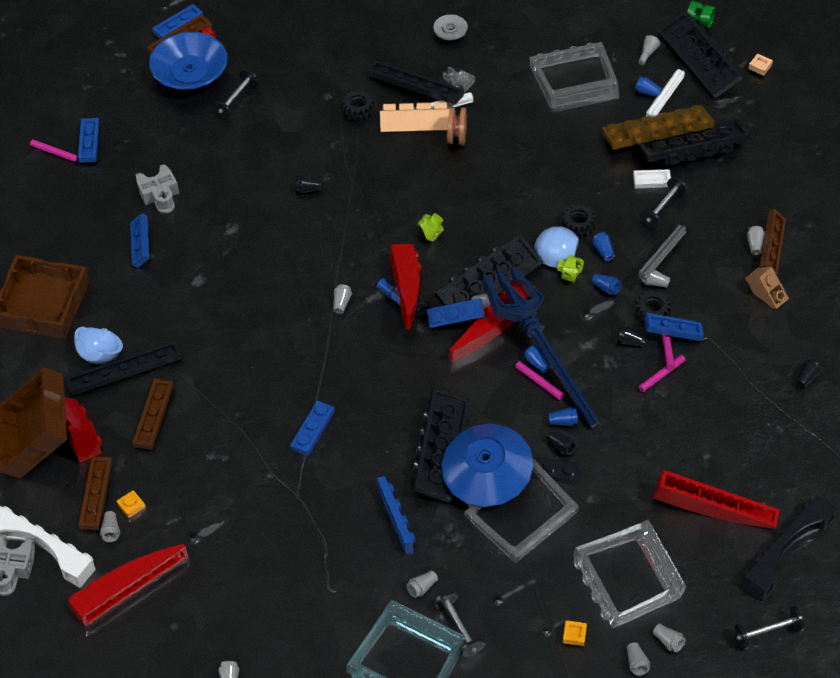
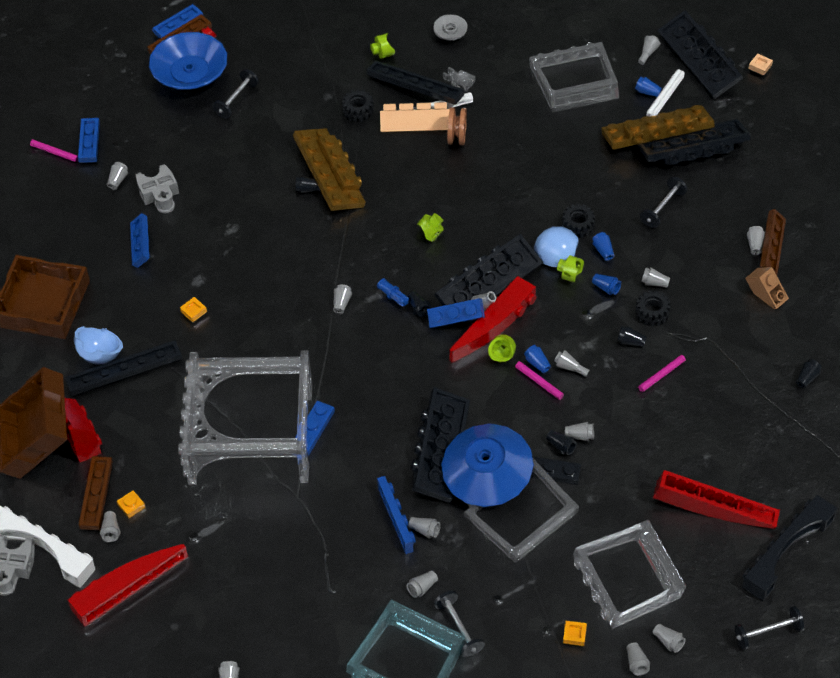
reddish brown plate [132,379,174,450] -> none
red slope [390,244,421,330] -> none
dark blue piece [482,267,600,428] -> none
blue cone [549,407,578,426] -> none
white tile [633,169,671,189] -> none
dark grey axle [638,225,686,280] -> none
blue plate [645,313,704,341] -> none
dark pink bar [662,334,675,370] -> none
green wheel [687,1,716,28] -> none
none -> light grey cone [107,162,128,190]
none -> clear arch [178,350,313,485]
none -> light orange plate [180,297,207,322]
none -> pearl gold plate [293,128,366,211]
none -> lime piece [370,33,395,59]
none -> light grey cone [409,517,441,538]
none -> lime piece [488,334,516,362]
none -> light grey cone [554,350,590,377]
none -> light grey cone [565,422,594,441]

